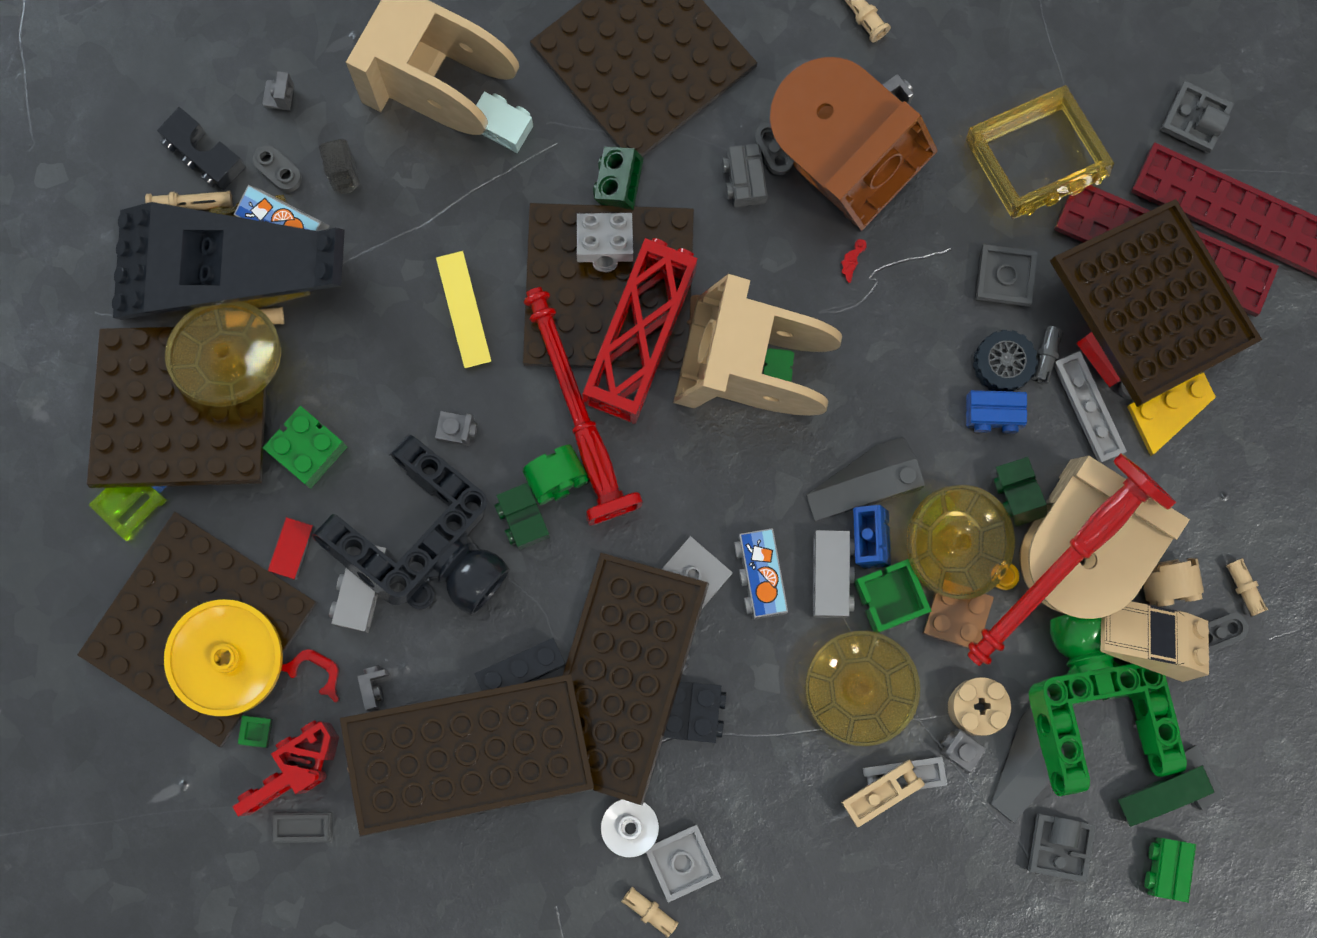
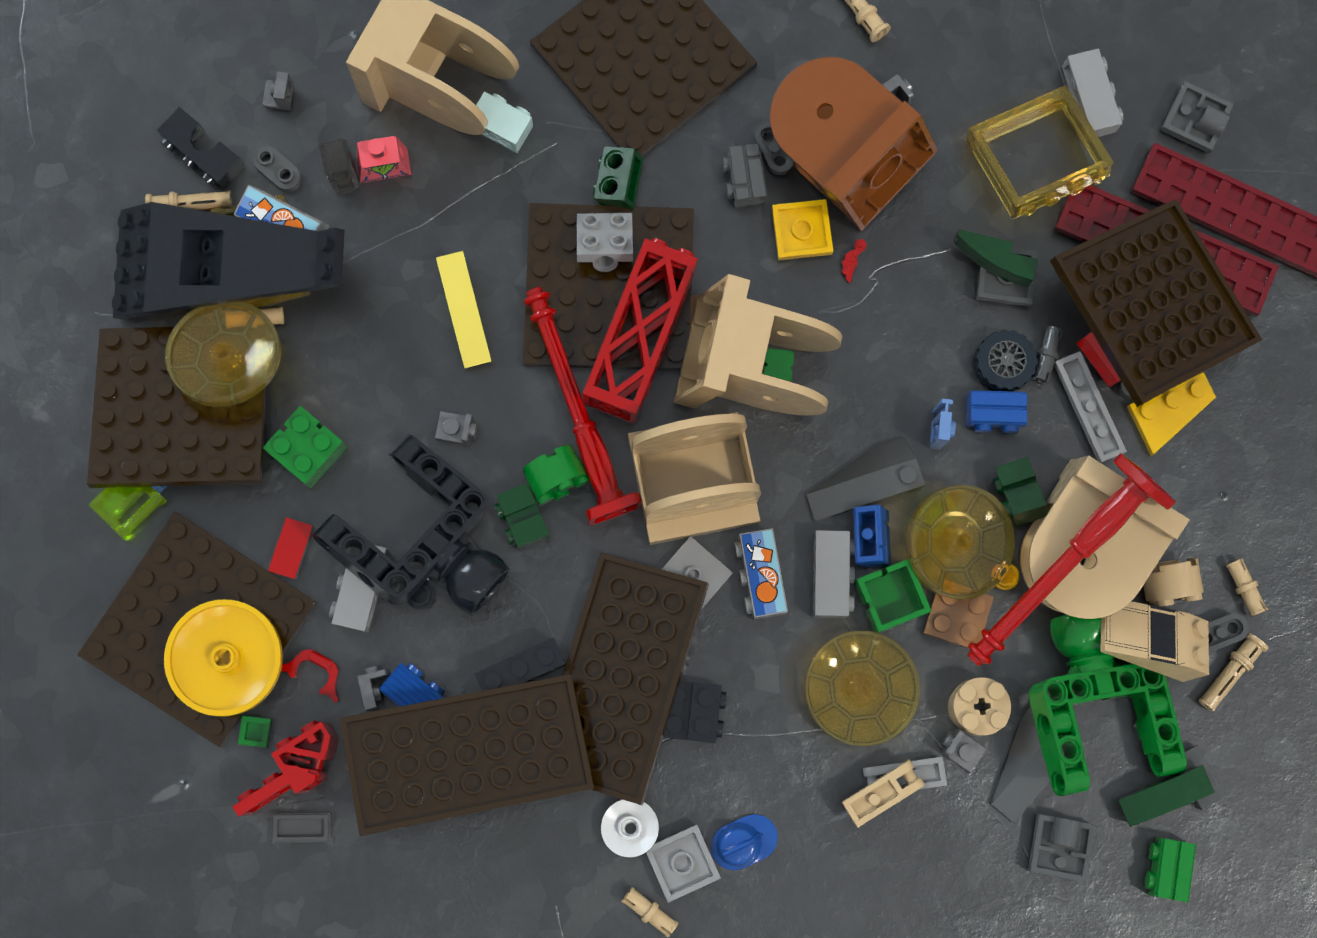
none -> coral torso [356,136,412,183]
none -> blue brick [379,662,445,707]
none -> tan piece [628,412,761,545]
none -> blue piece [711,814,778,871]
none -> yellow plate [771,199,833,261]
none -> medium blue plate [929,399,956,450]
none -> dark green slope [953,229,1038,287]
none -> light grey brick [1062,48,1123,140]
none -> tan pin [1198,633,1269,712]

